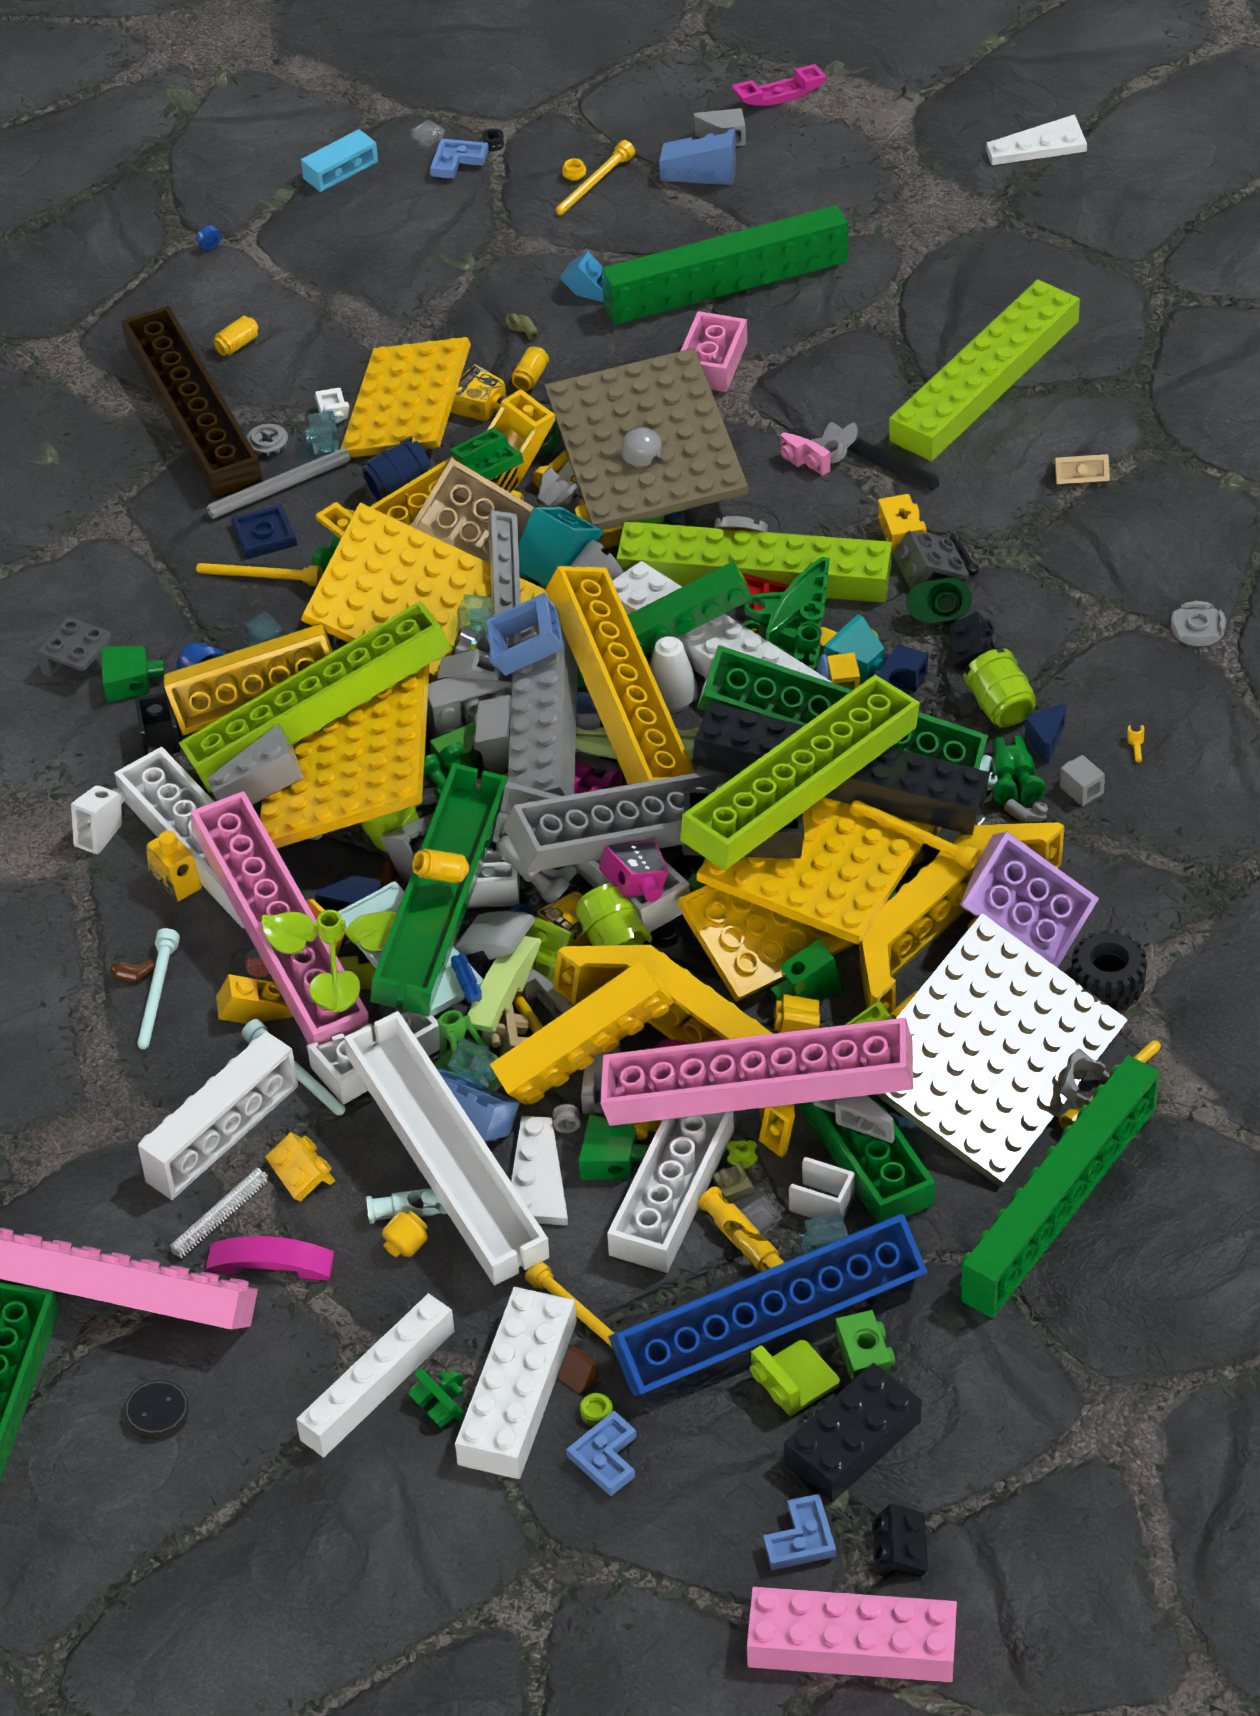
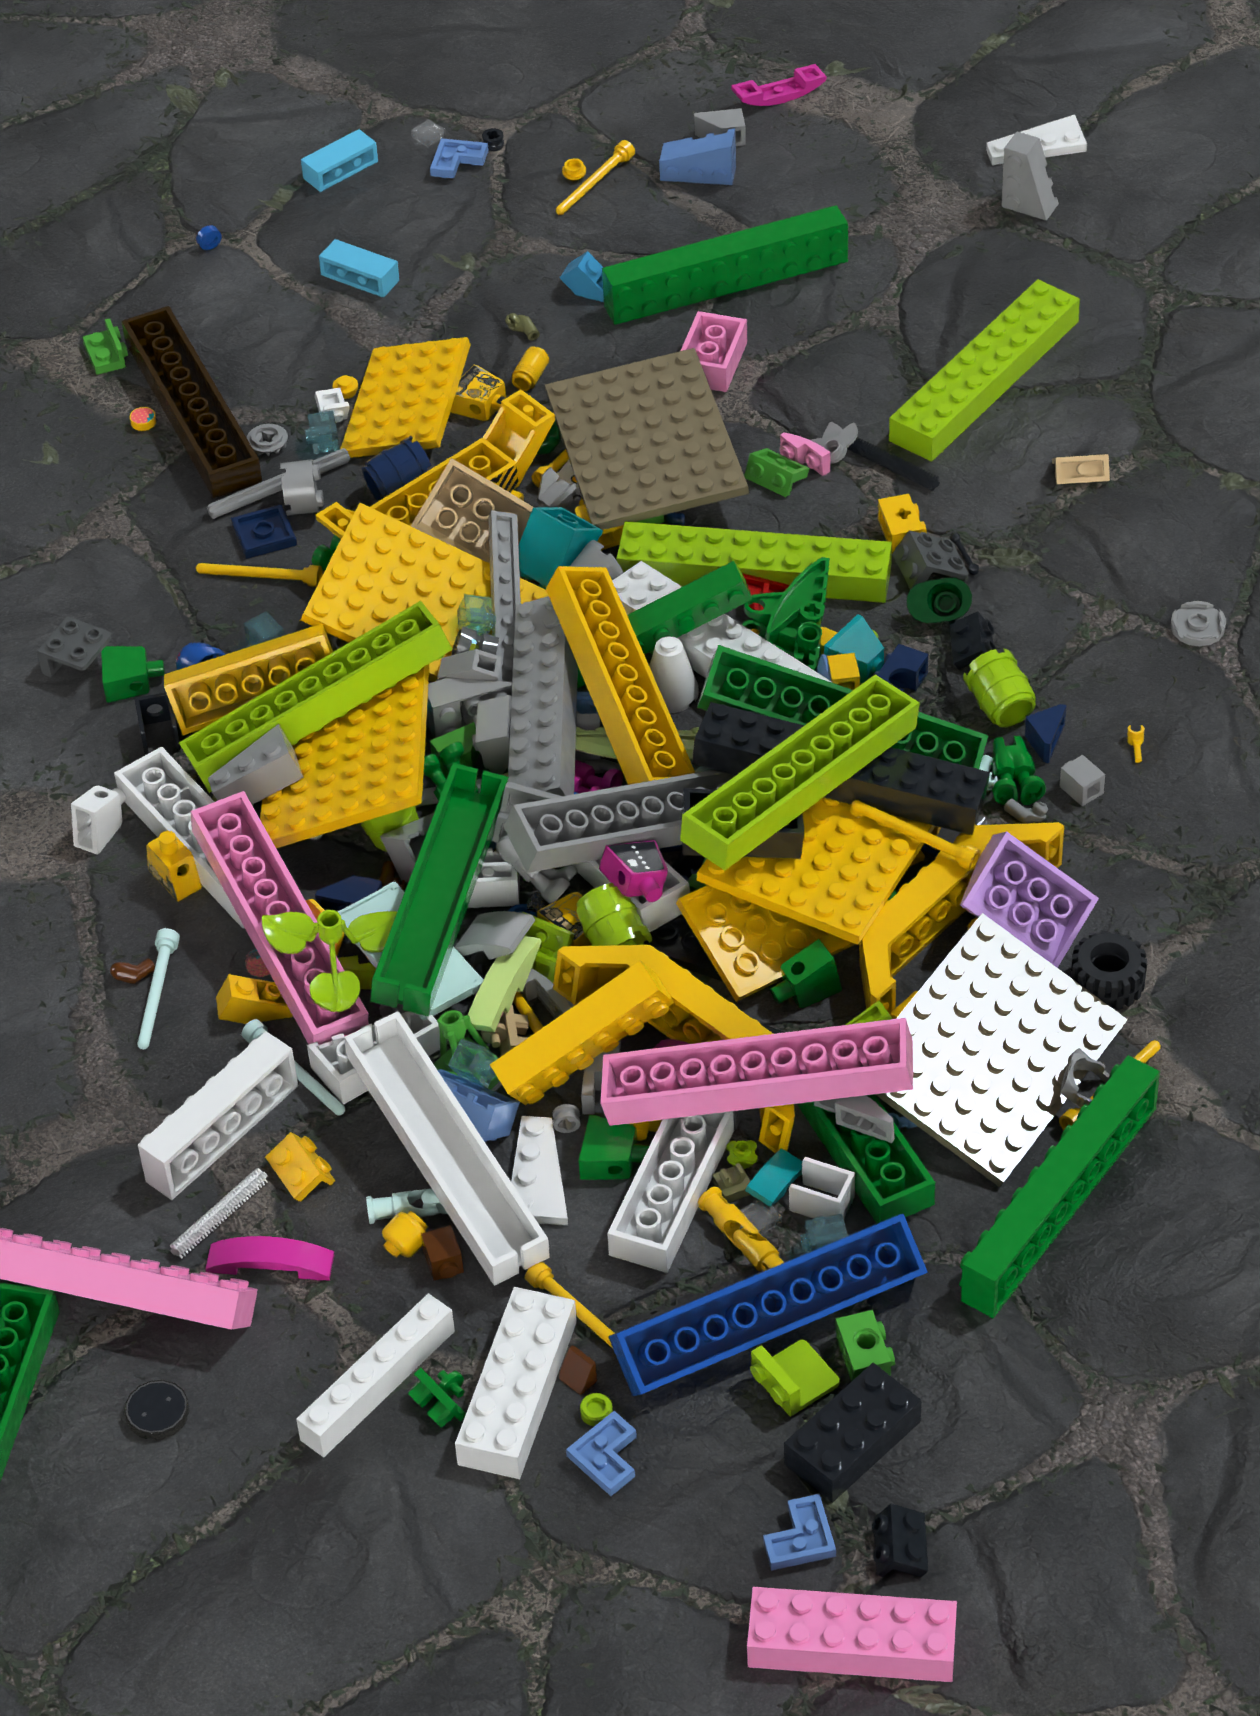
yellow head [213,315,259,356] -> none
yellow head [412,849,469,884] -> none
green slope [449,427,524,480] -> none
blue axle [451,953,482,1003] -> none
medium blue window [485,593,564,676] -> none
light grey hair [622,427,663,466] -> none
light grey tile [714,516,768,532] -> none
yellow brick [774,994,820,1033] -> none
none -> bright green bracket [82,318,128,375]
none -> tile [130,407,156,431]
none -> light grey brick [280,459,324,516]
none -> medium azure brick [319,239,400,298]
none -> yellow plate [333,375,358,399]
none -> reddish brown brick [421,1225,464,1281]
none -> bright green bracket [744,448,810,497]
none -> teal slope [745,1148,802,1207]
none -> light grey wedge [1002,131,1059,221]

